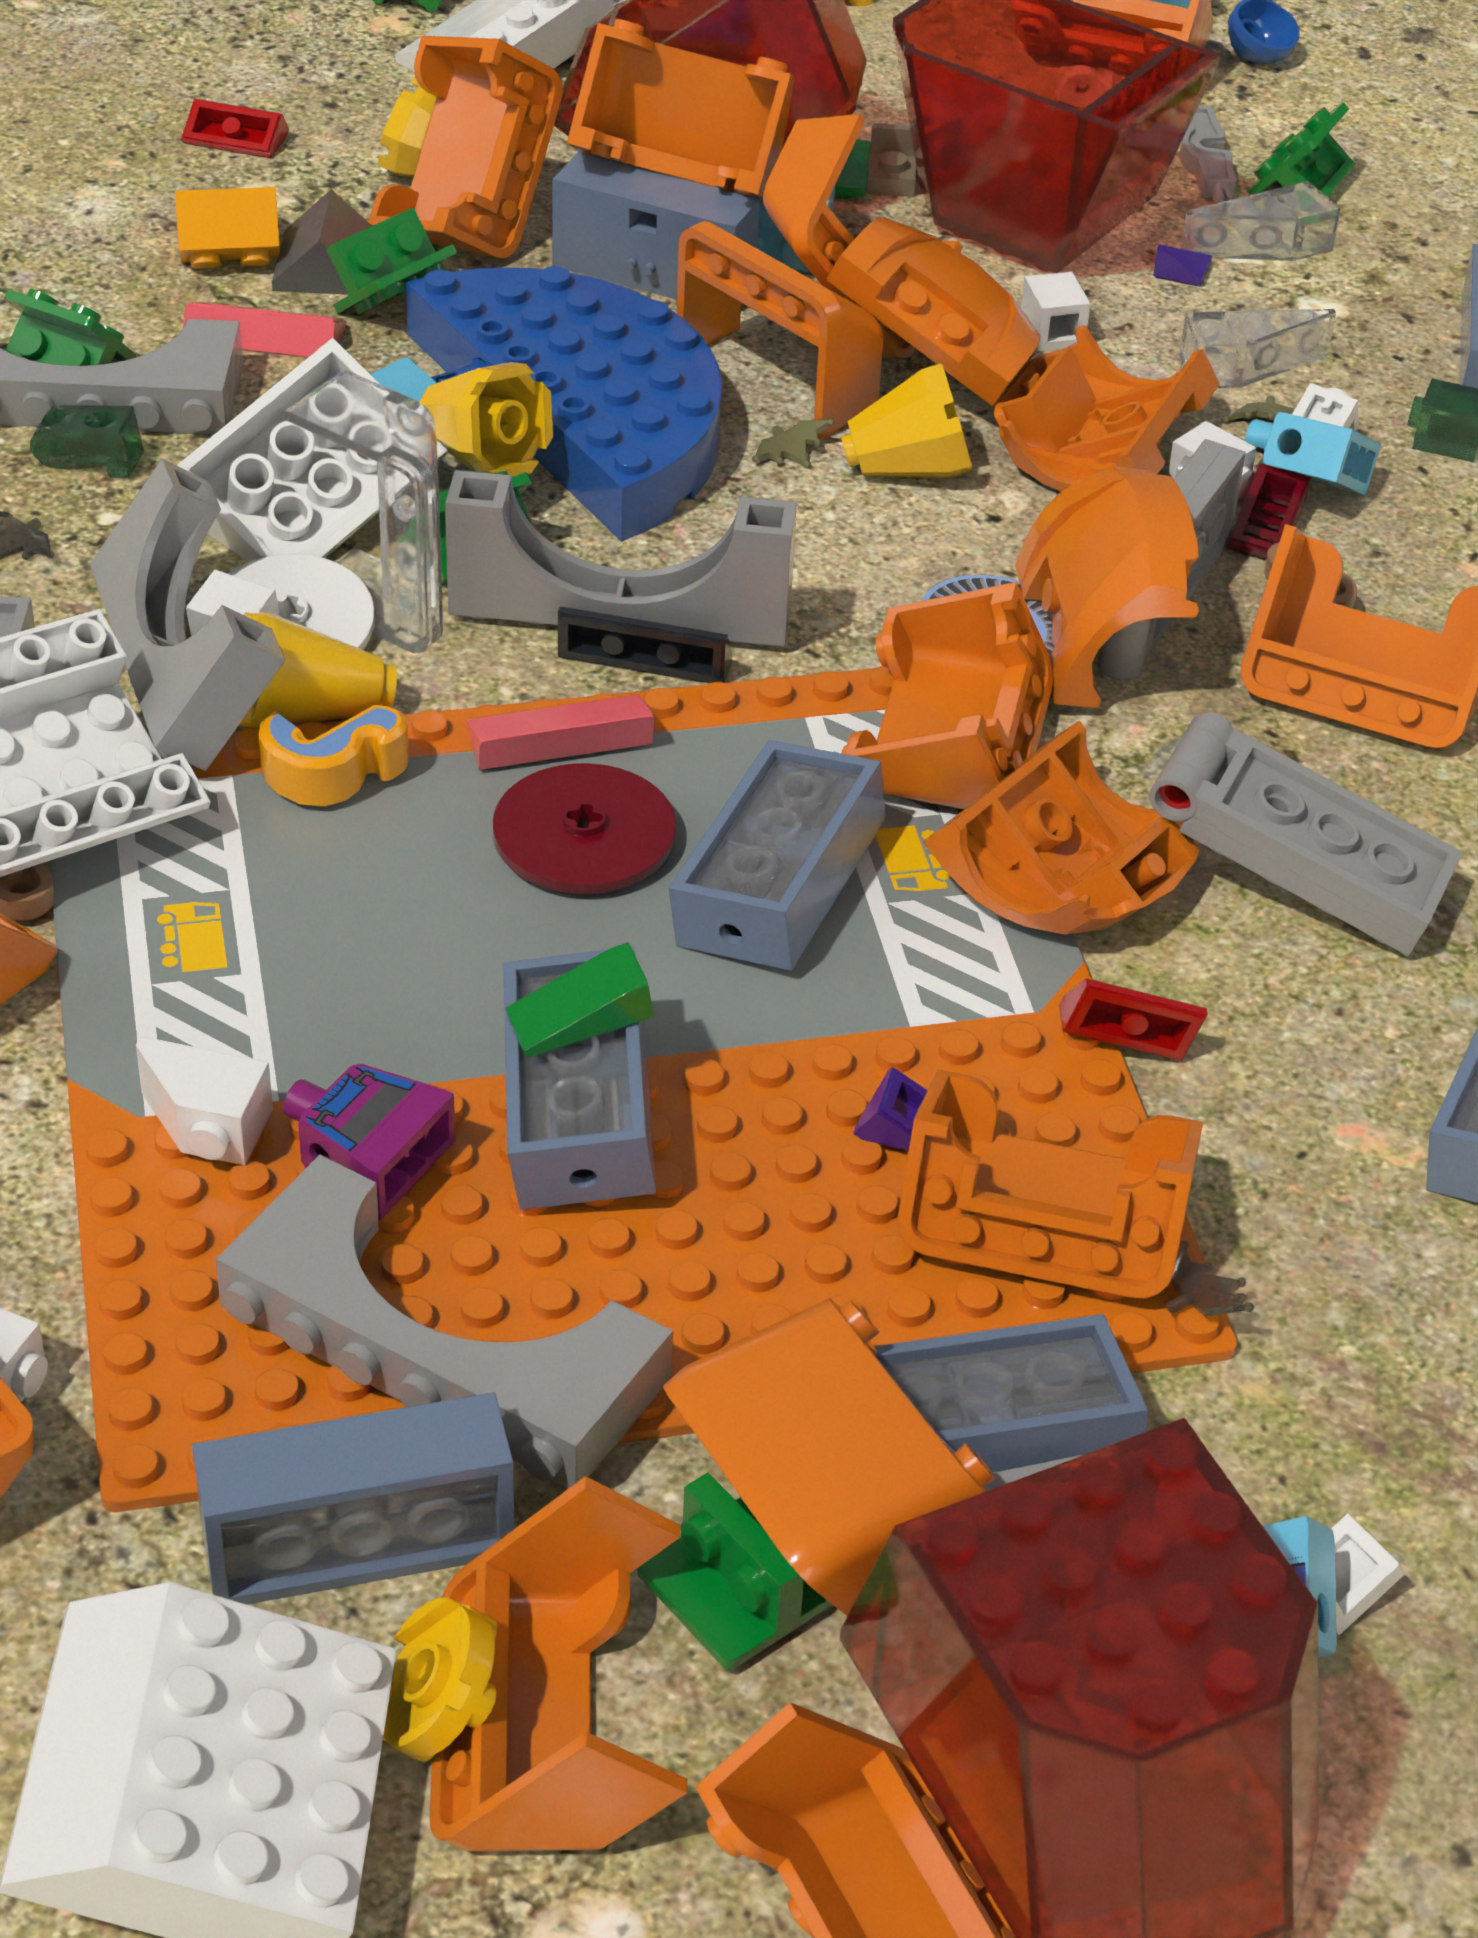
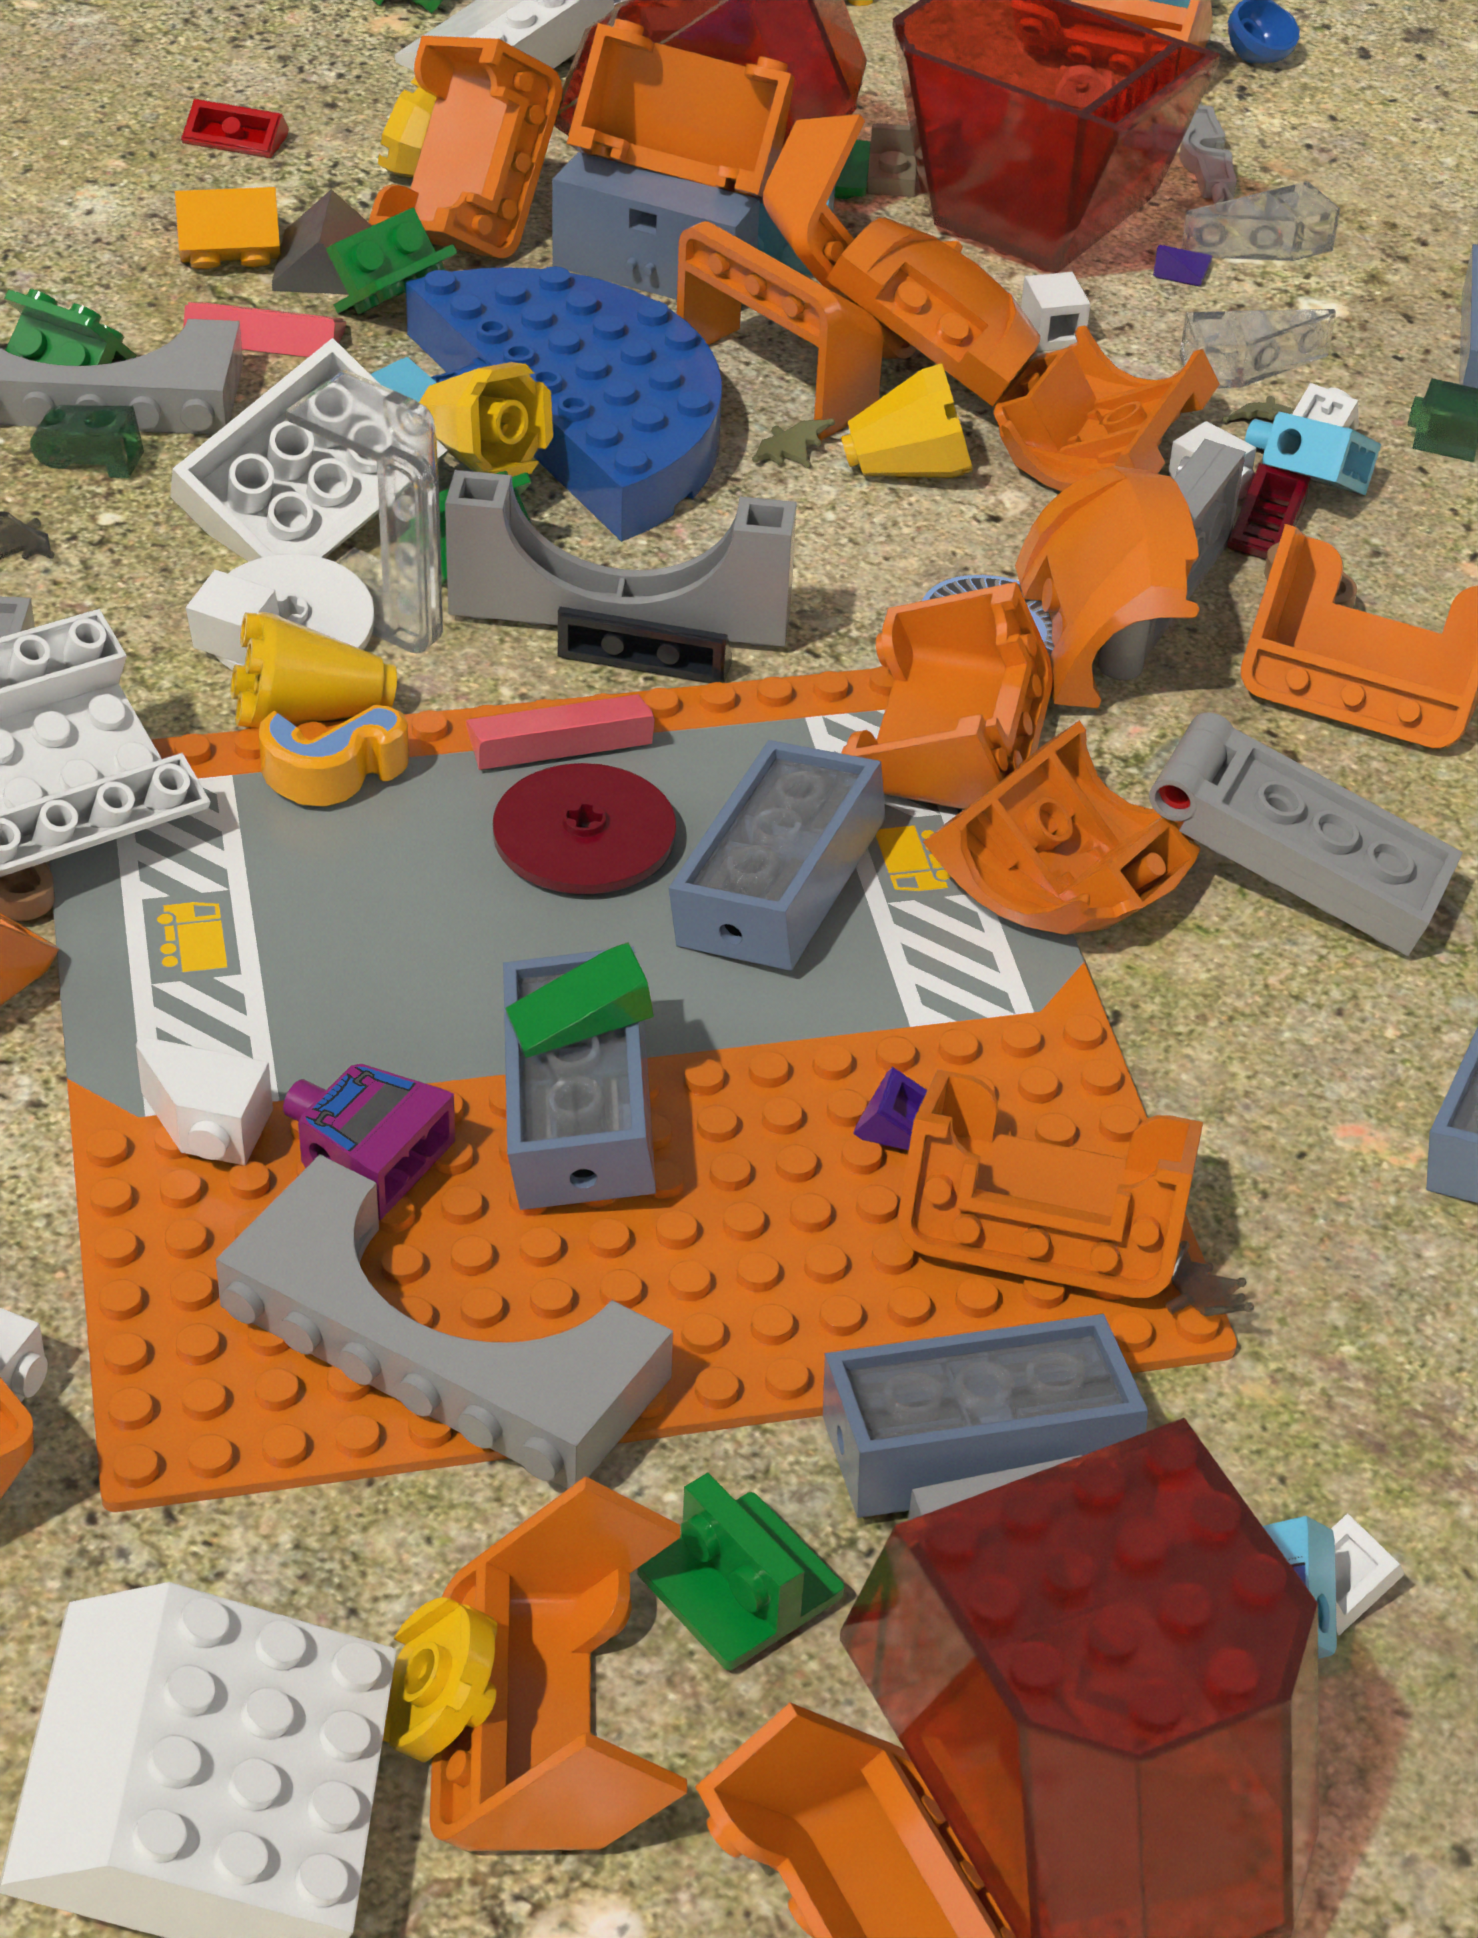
light grey arch [89,458,285,771] -> none
sand blue brick [192,1392,514,1605] -> none
orange windscreen [663,1298,1005,1633] -> none
red slope [1059,978,1208,1061] -> none
green bracket [1247,102,1355,215] -> none

